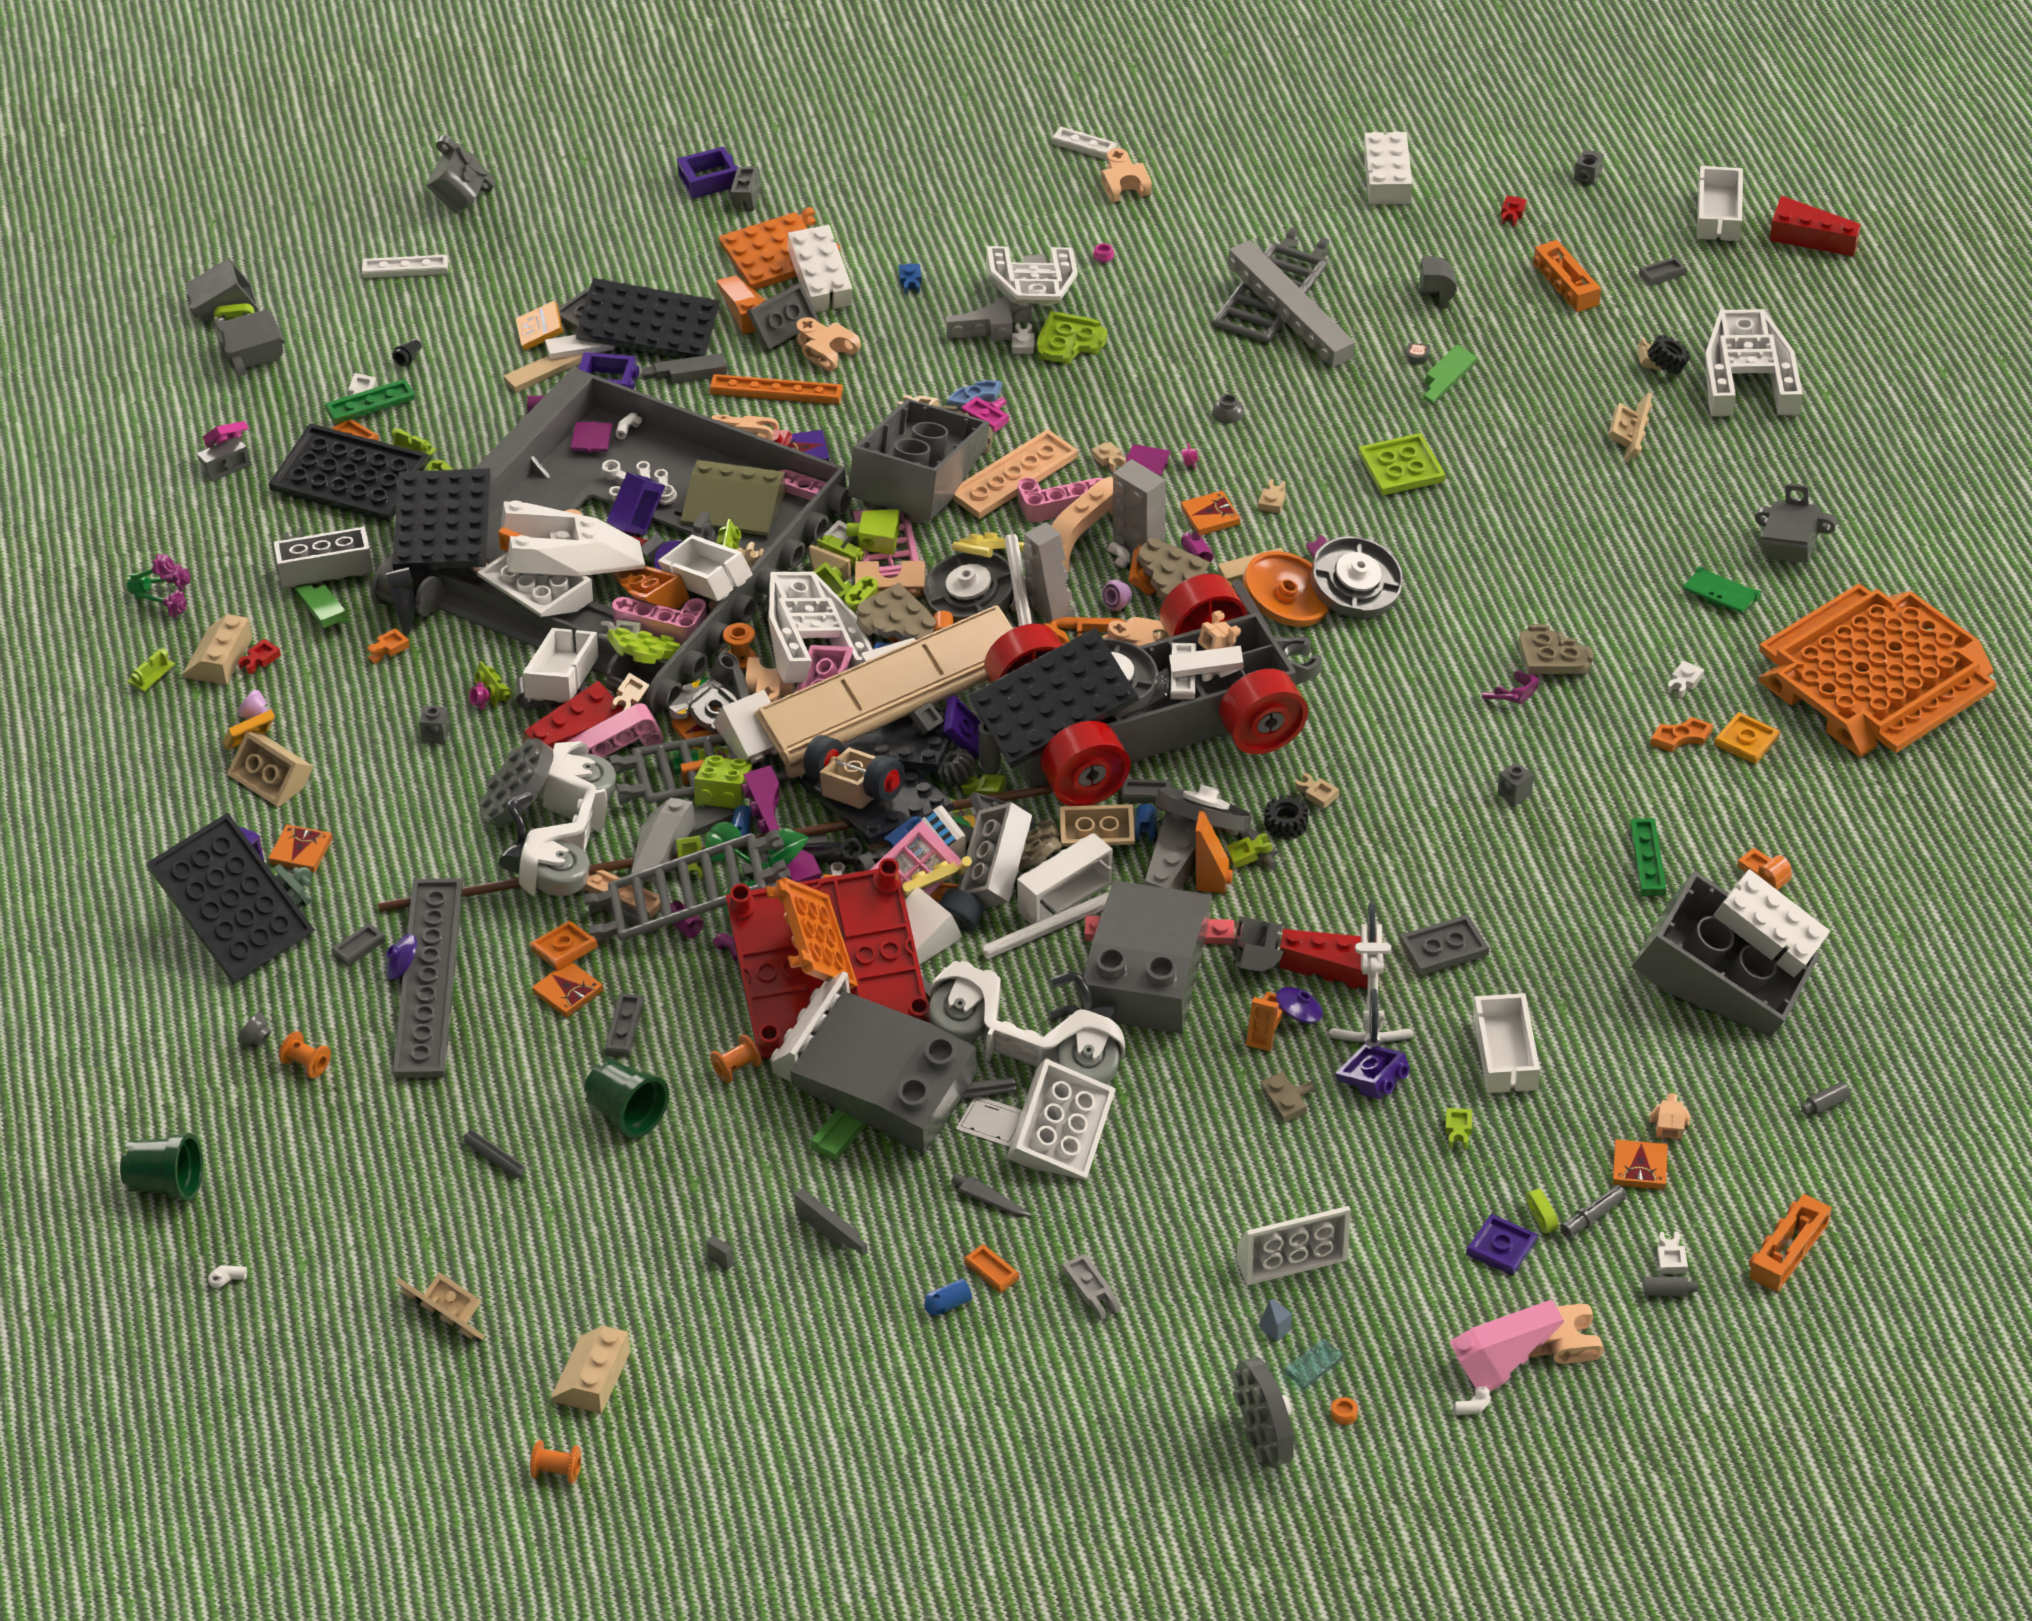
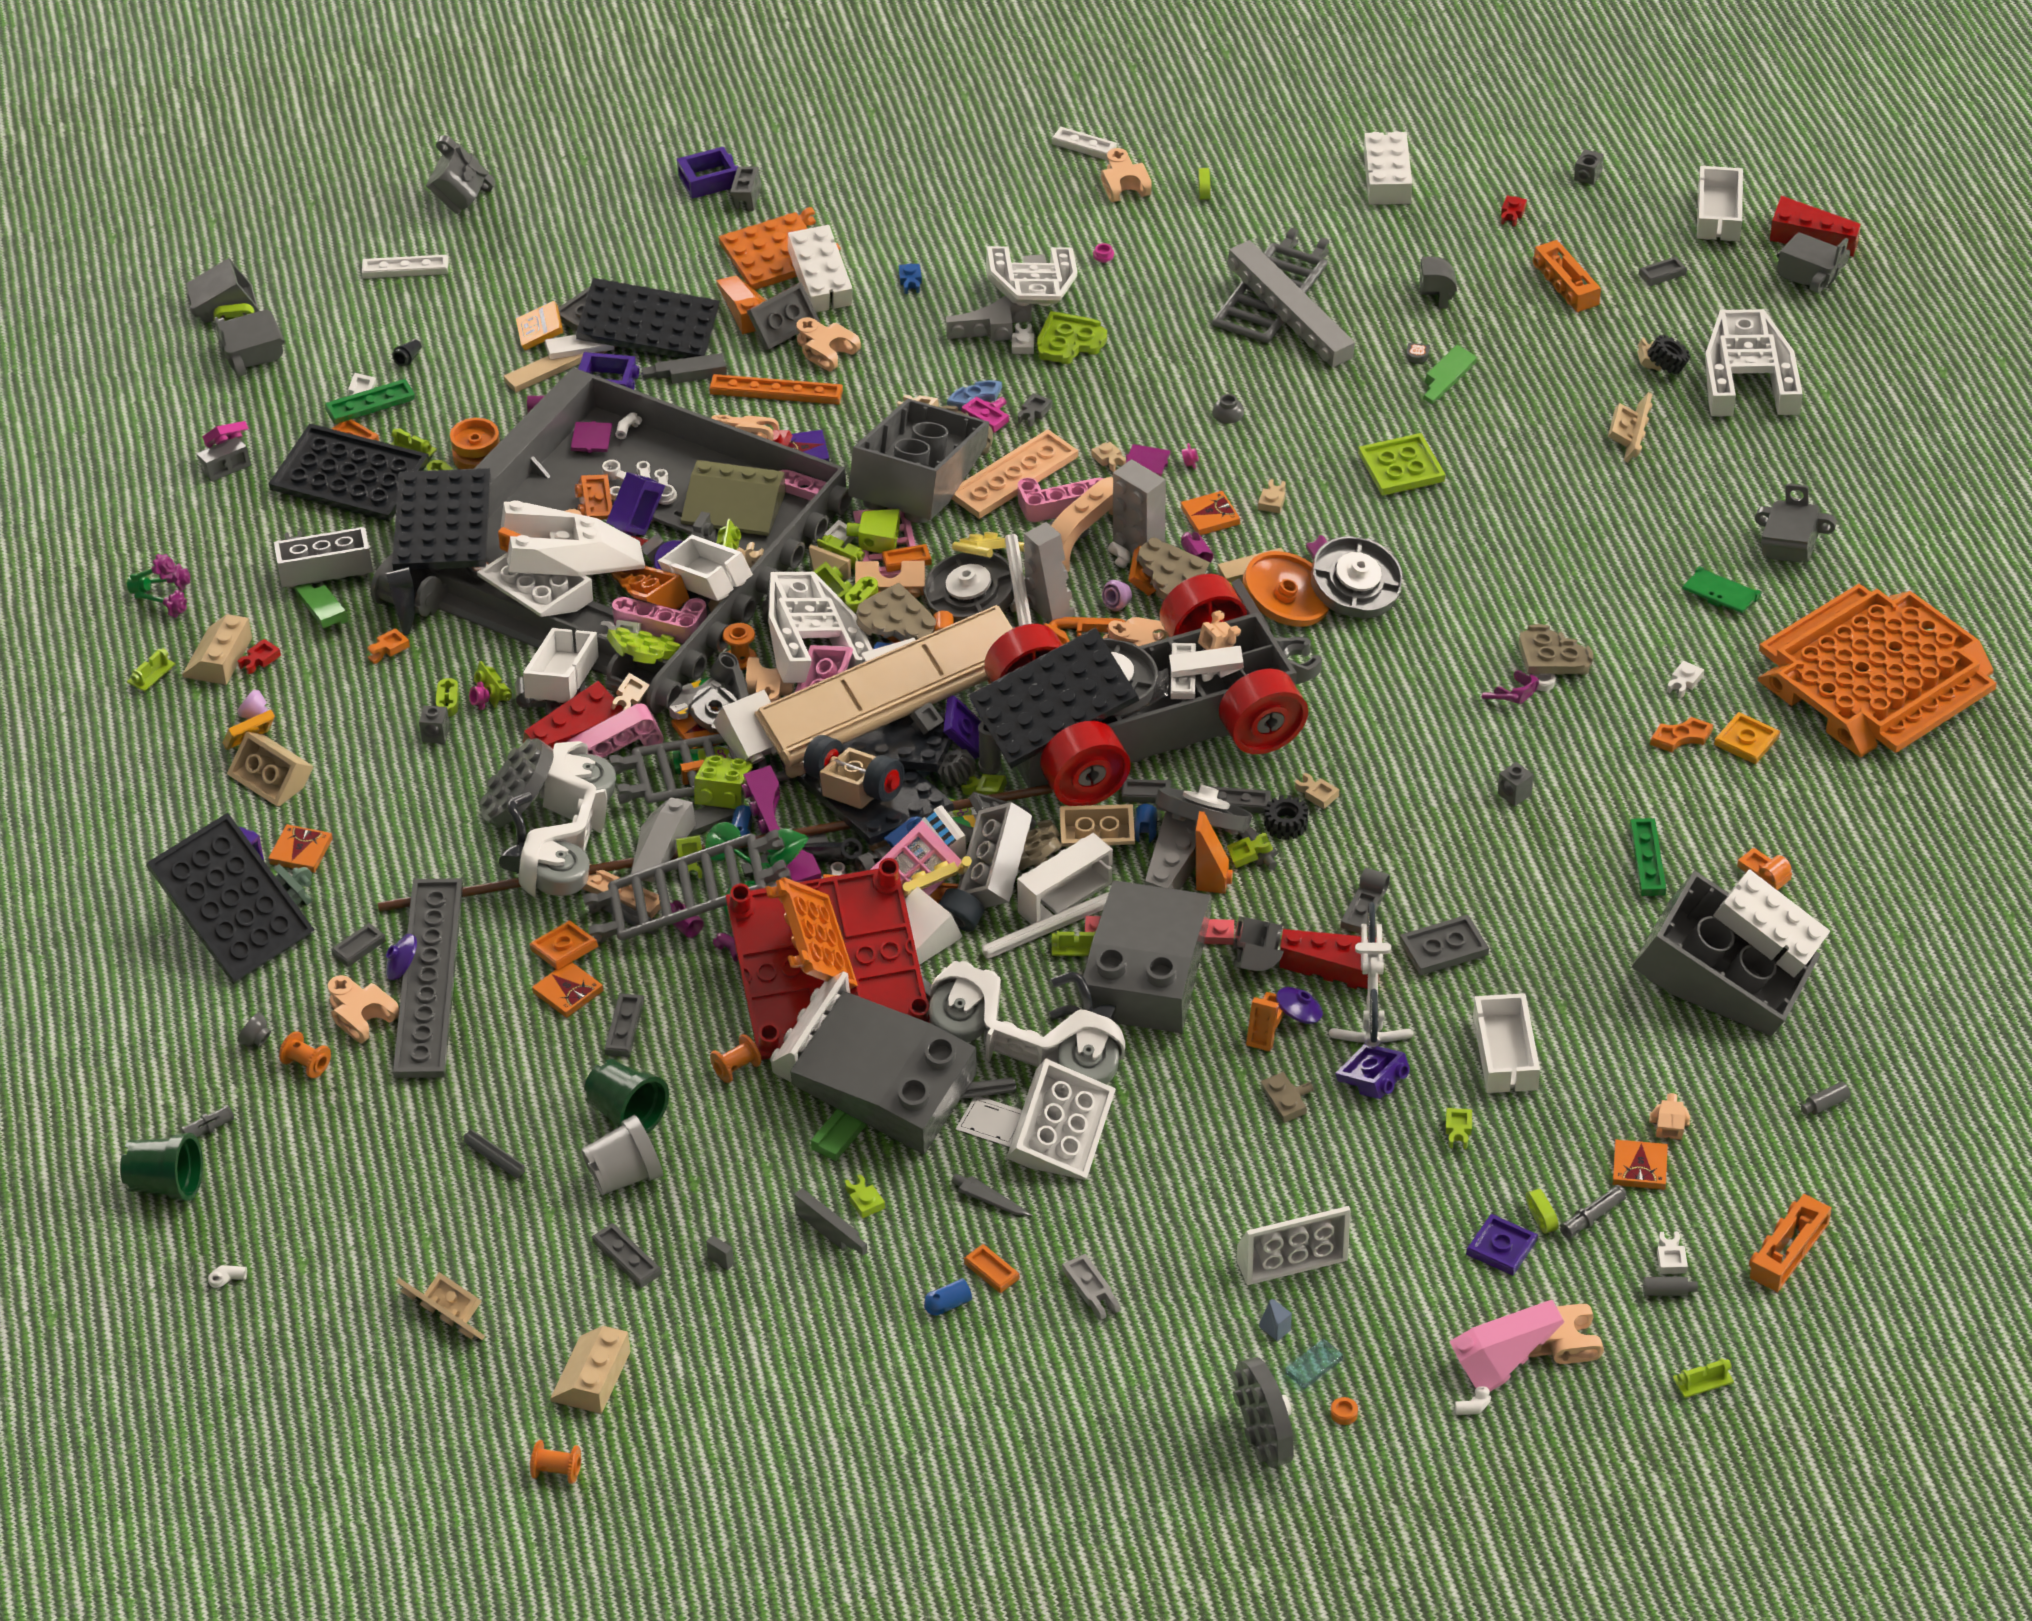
none -> dark grey pin [181,1105,234,1137]
none -> light nougat piece [328,975,399,1043]
none -> lime beam [436,678,459,717]
none -> orange wheel [450,418,500,469]
none -> orange bracket [575,474,612,520]
none -> light grey piece [581,1115,663,1195]
none -> dark grey tile [592,1223,662,1288]
none -> lime plate [845,1174,885,1219]
none -> orange tile [882,544,932,572]
none -> dark grey plate [1018,393,1052,427]
none -> lime hinge [1052,931,1096,956]
none -> lime beam [1198,168,1211,200]
none -> dark grey tile [1198,785,1271,814]
none -> dark grey plate [1340,867,1390,934]
none -> white tile [1532,674,1556,691]
none -> lime hinge [1673,1358,1734,1398]
none -> dark grey piece [1776,232,1850,293]

